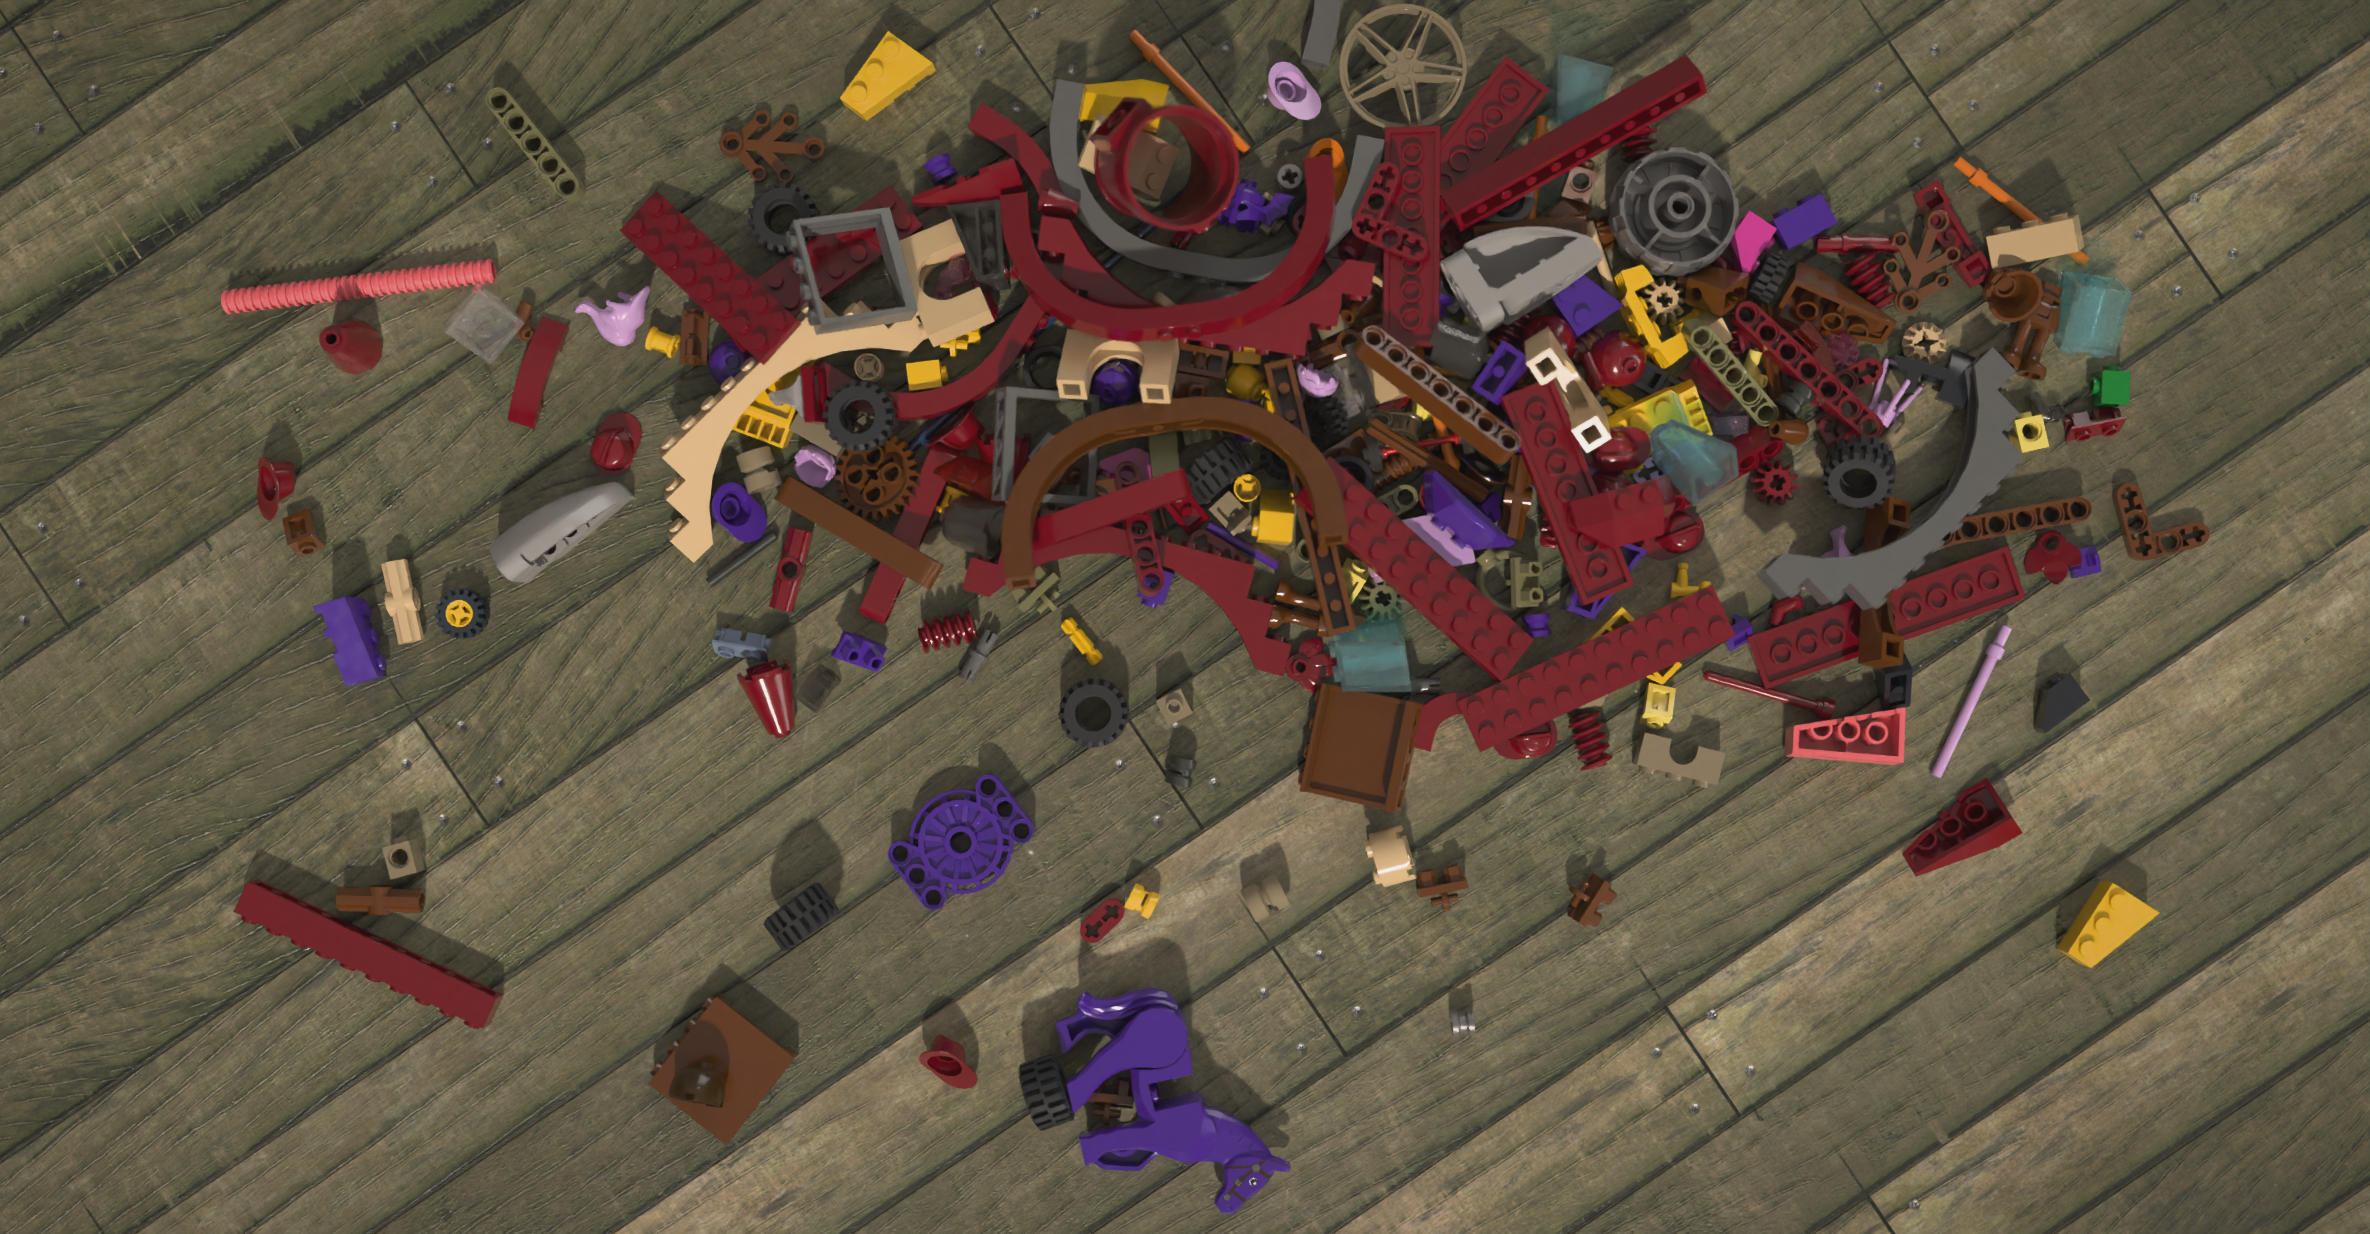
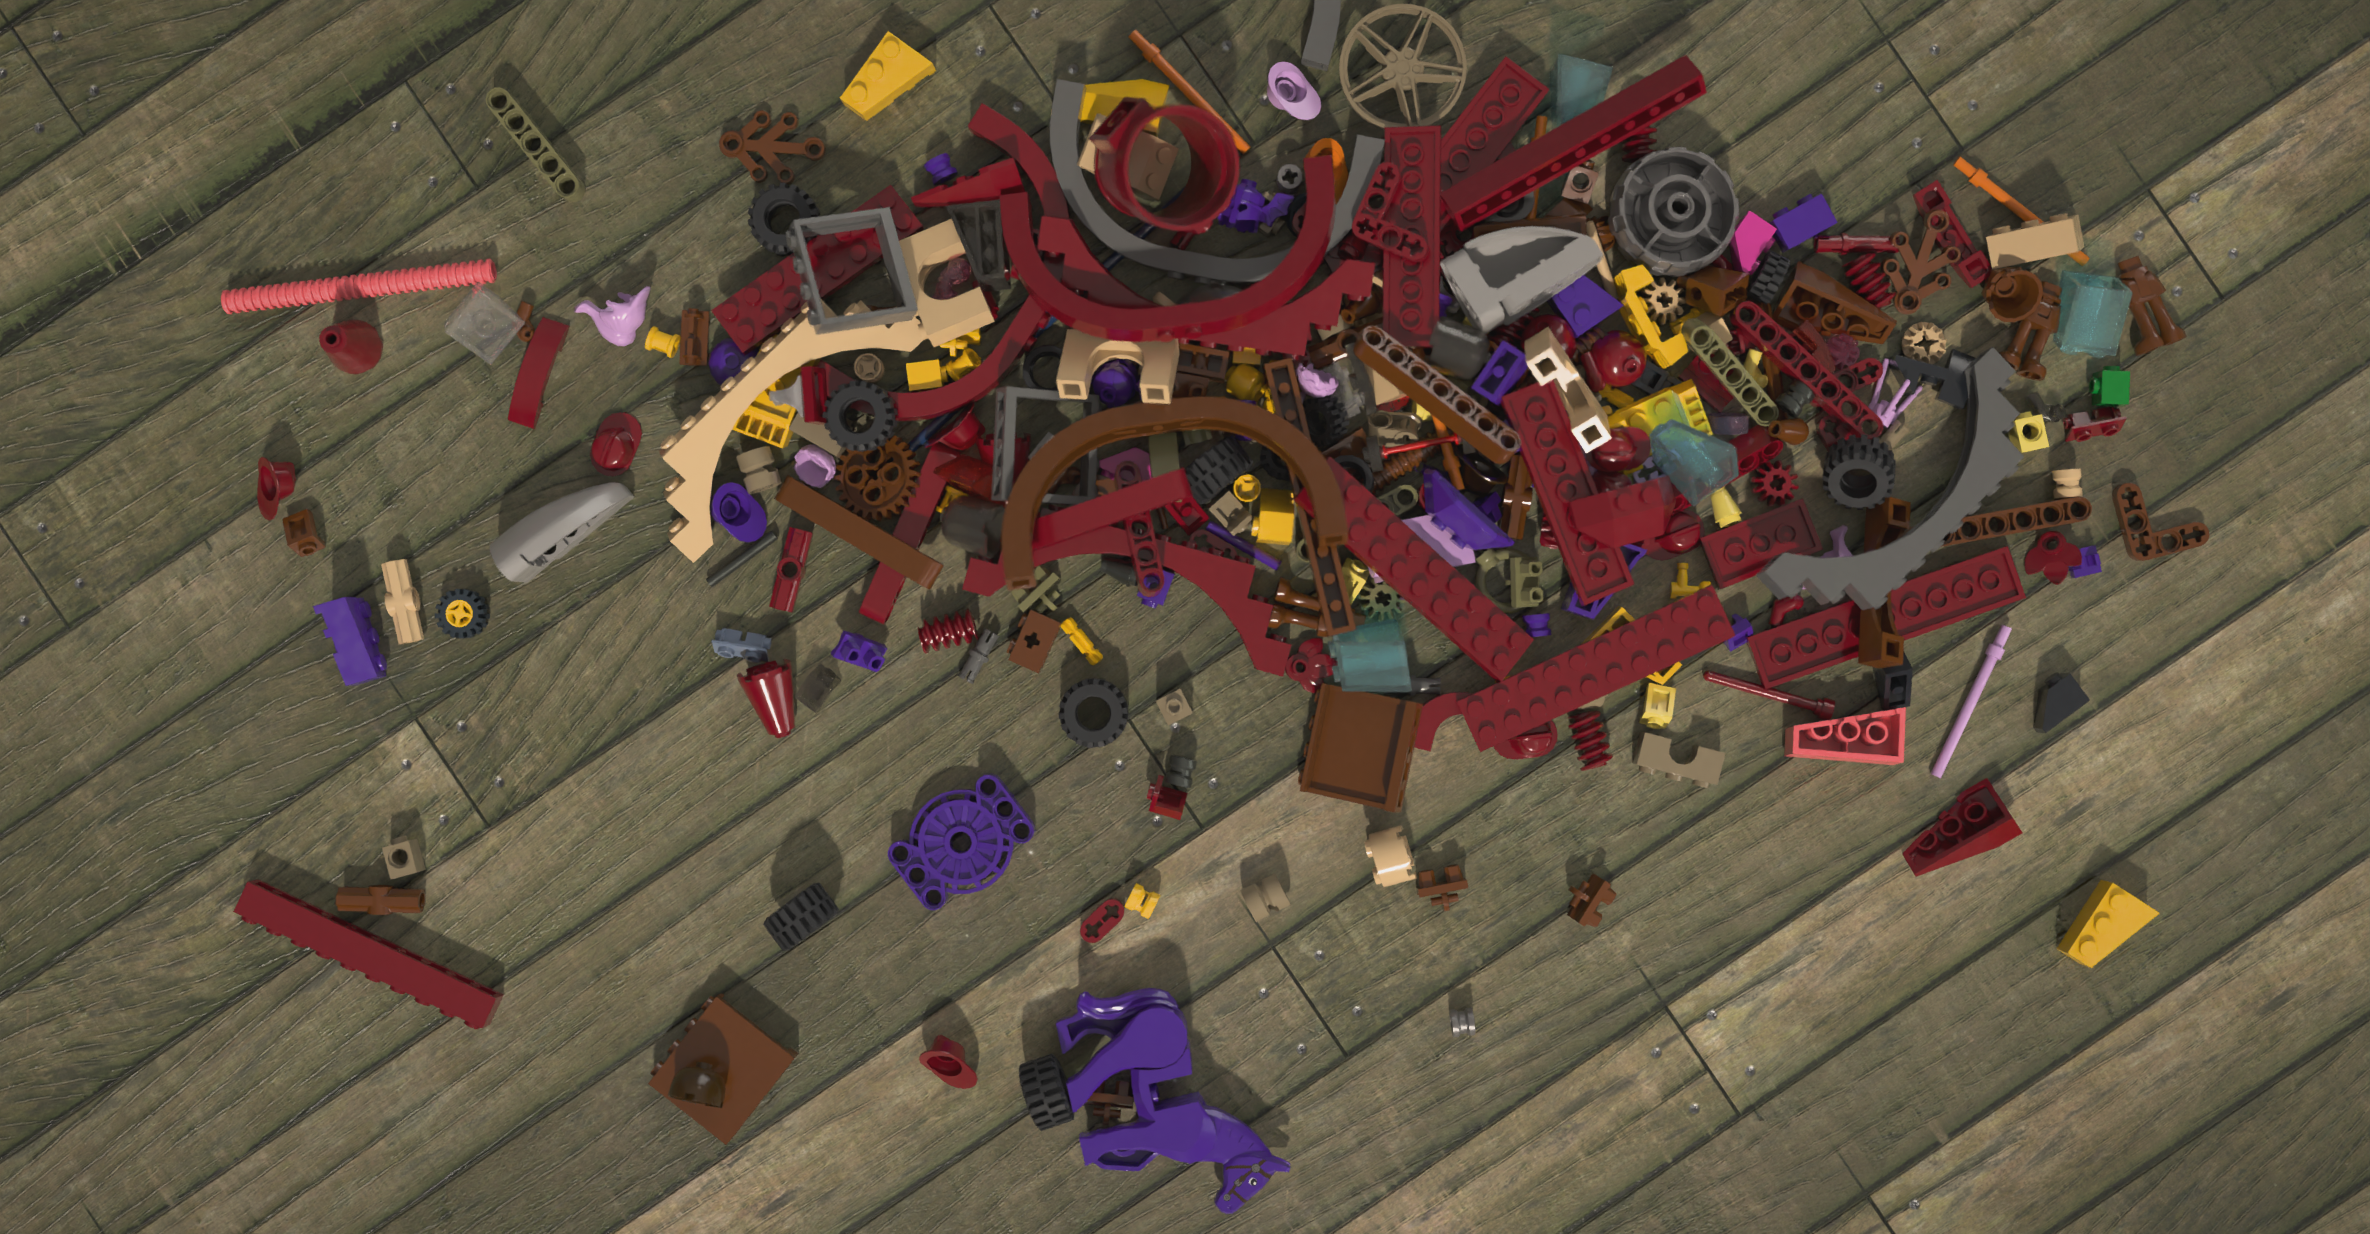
dark red plate [620,191,802,365] -> none
dark red cone [1038,187,1080,217] -> none
reddish brown axle [1366,419,1489,503] -> none
none -> yellow bush [946,348,982,381]
none -> reddish brown brick [1006,610,1062,673]
none -> pearl dark grey cone [1100,556,1137,587]
none -> dark red bracket [1146,775,1188,820]
none -> dark red plate [1698,498,1823,590]
none -> light yellow cone [1710,486,1742,528]
none -> tan wheel [2052,469,2083,499]
none -> reddish brown piece [2118,256,2187,356]

